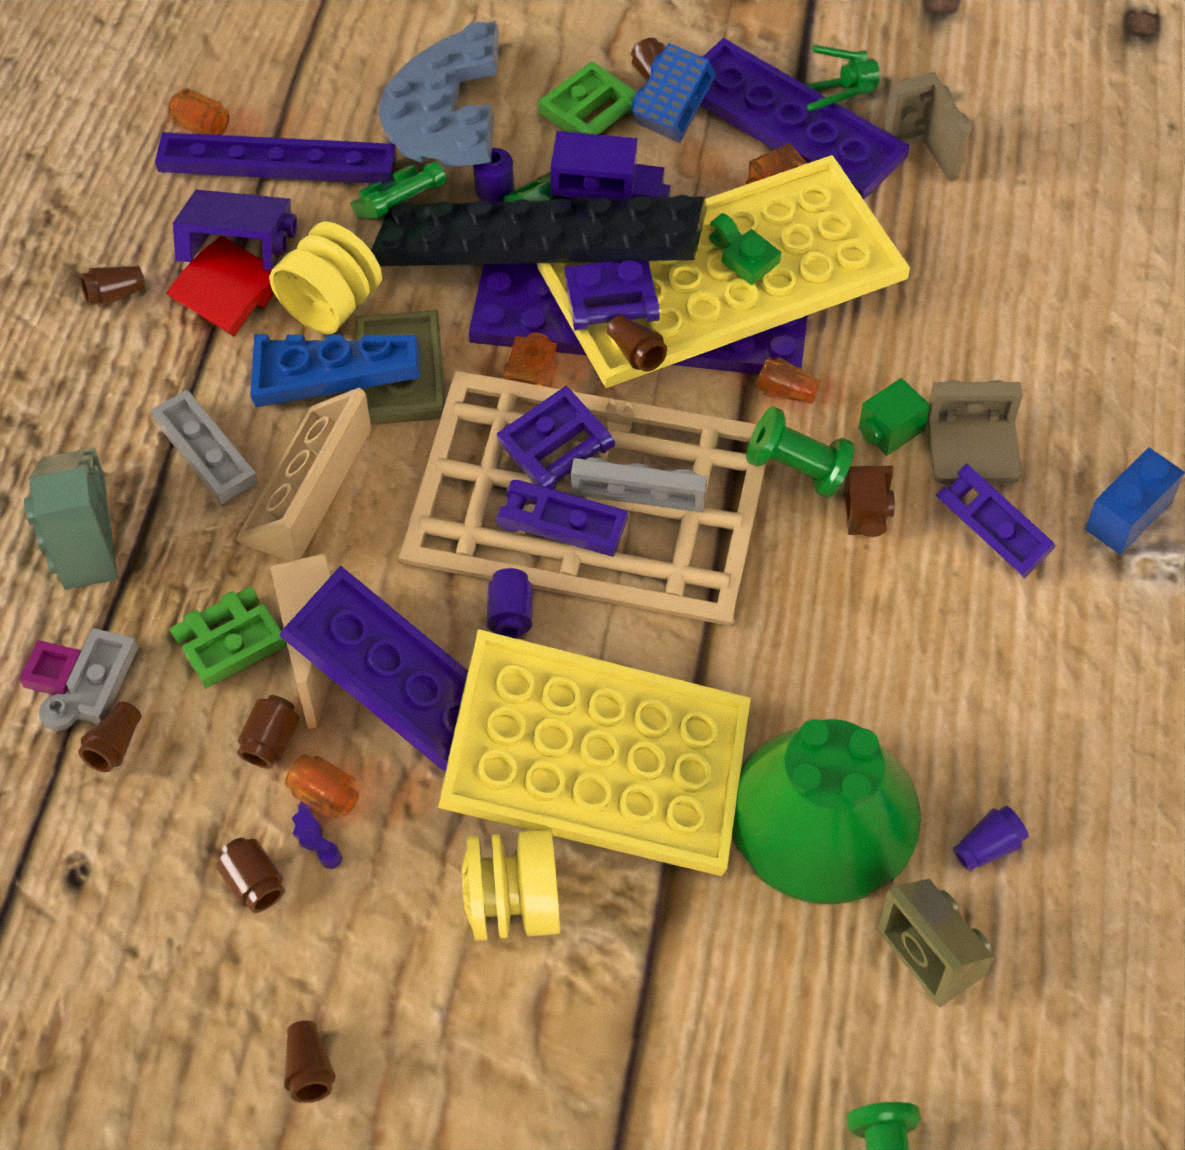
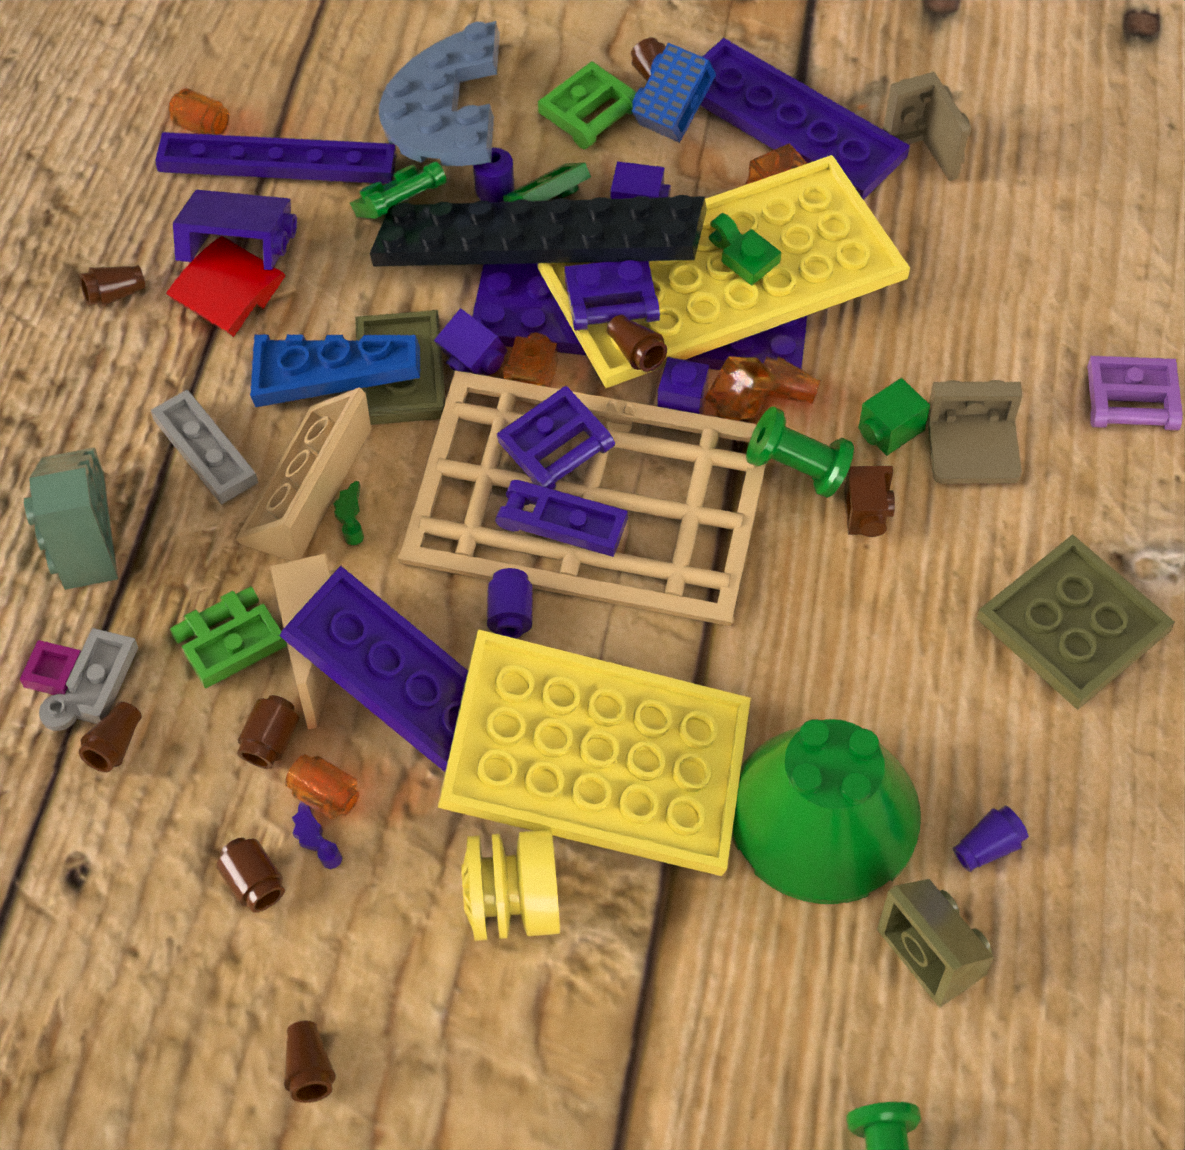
light yellow wheel [269,221,382,335] -> none
dark purple brick [550,131,638,199] -> none
light grey plate [571,457,707,513] -> none
green plant [805,45,880,111] -> none
dark purple plate [935,464,1056,578] -> none
blue brick [1085,447,1185,555] -> none
none -> green piece [333,481,364,545]
none -> dark purple brick [434,308,508,376]
none -> dark purple brick [657,357,710,414]
none -> clear orange brick [705,356,782,421]
none -> olive plate [976,534,1175,710]
none -> medium lavender plate [1087,356,1183,430]

